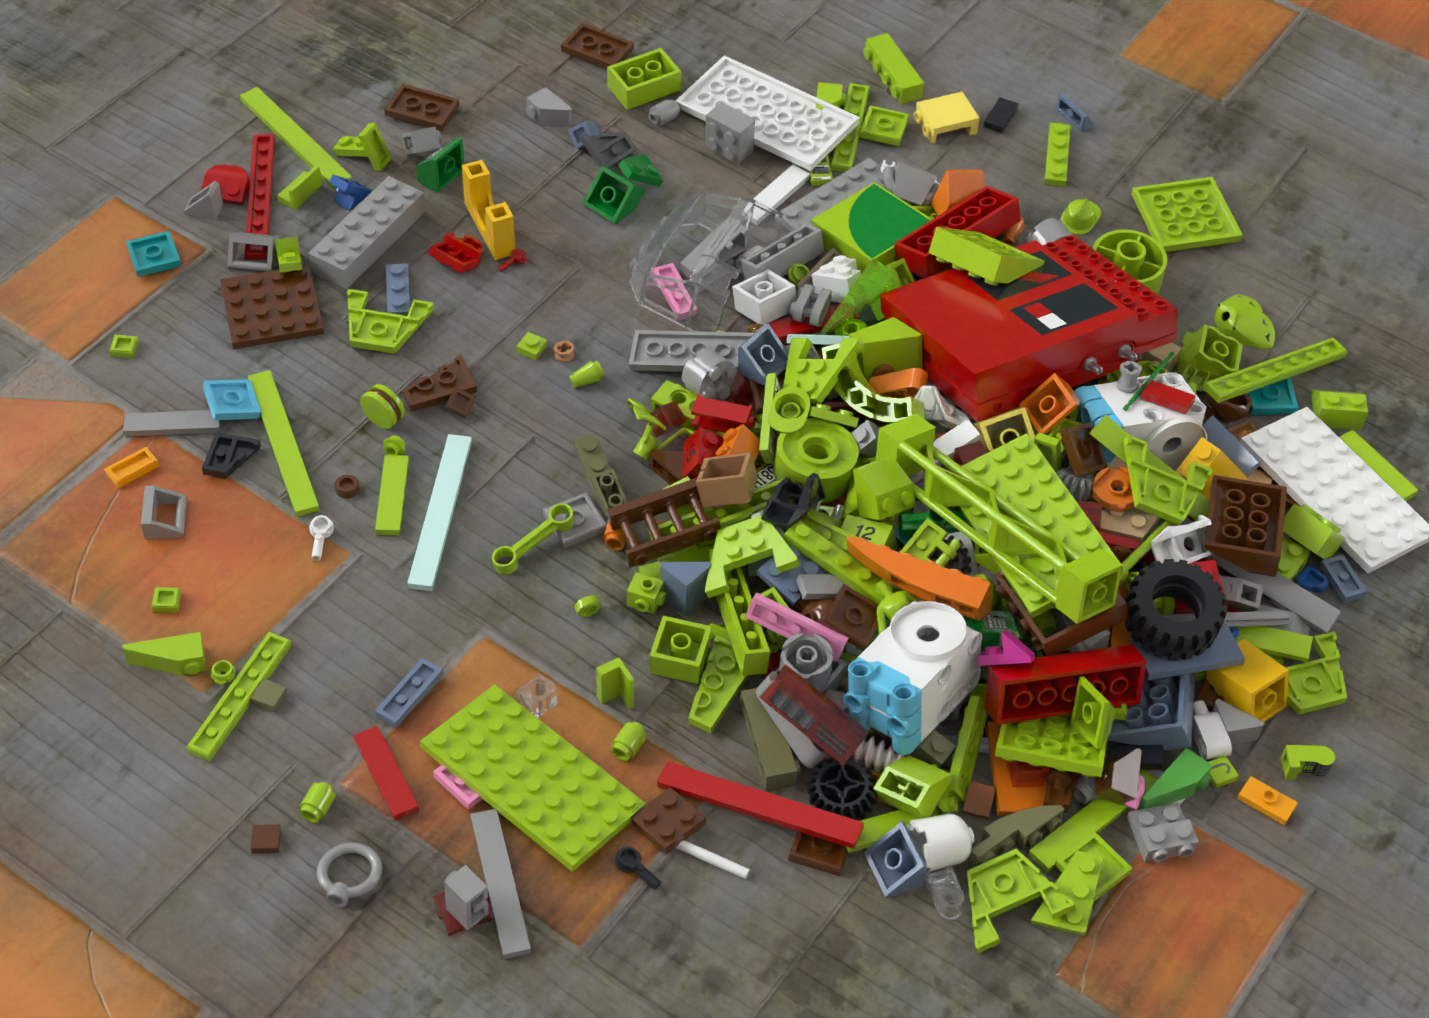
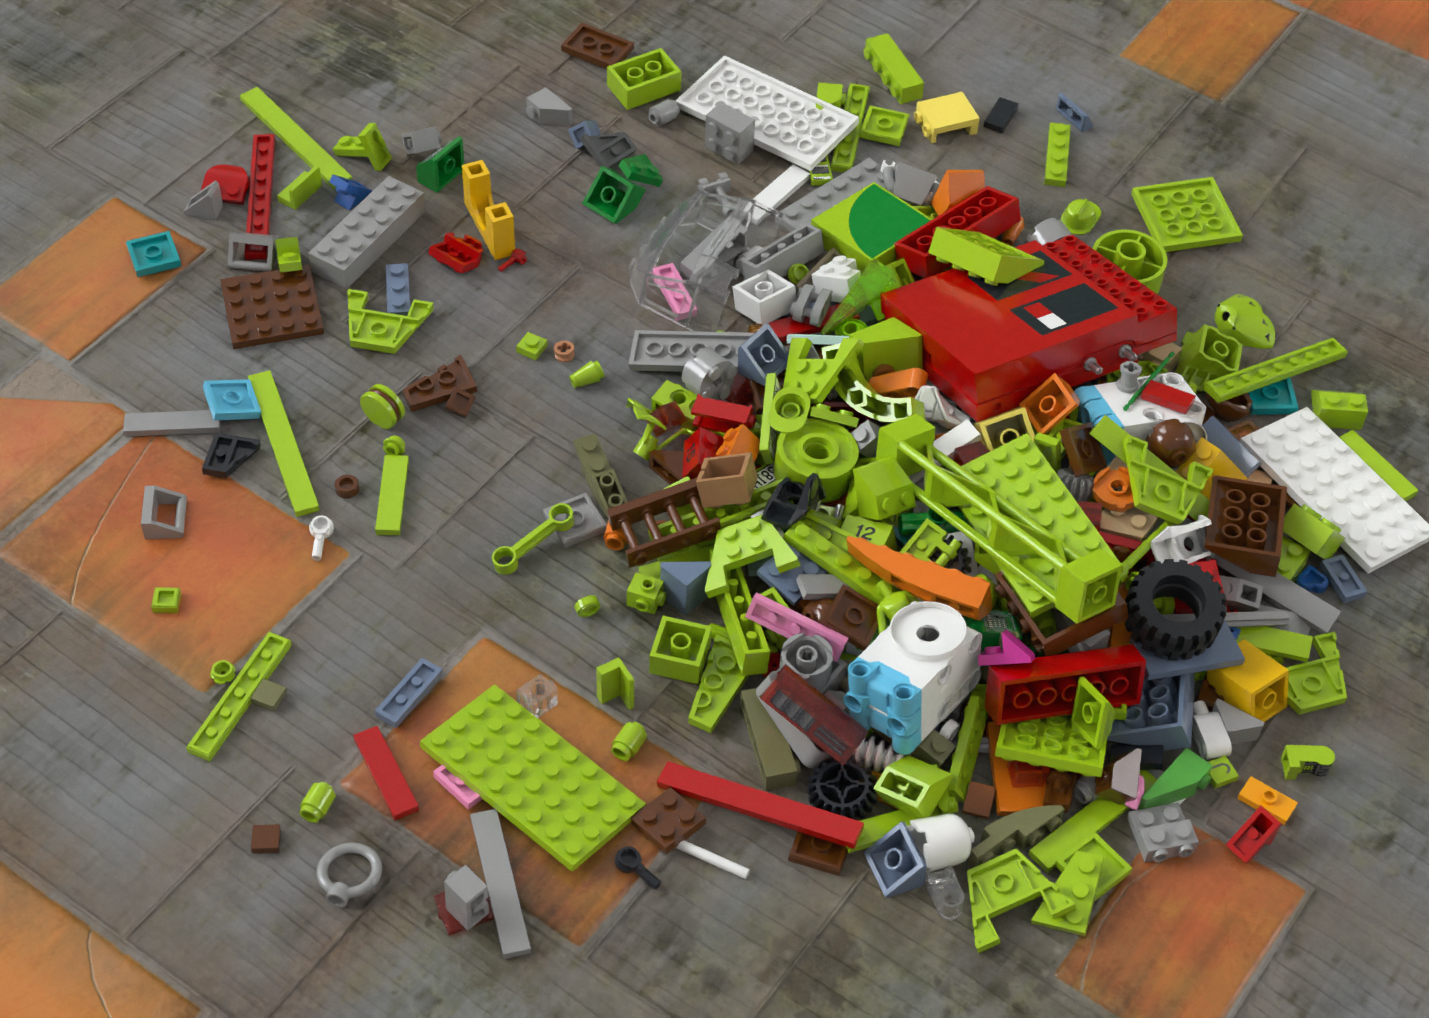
light orange tile [104,447,160,489] -> none
lime tile [109,335,139,359] -> none
lime slope [123,632,207,675] -> none
reddish brown plate [384,84,460,131] -> none
light aqua tile [407,434,472,591] -> none
none -> light grey bar [697,172,742,219]
none -> white tile [939,719,960,742]
none -> reddish brown cylinder [1145,419,1196,468]
none -> red slope [1226,805,1282,864]

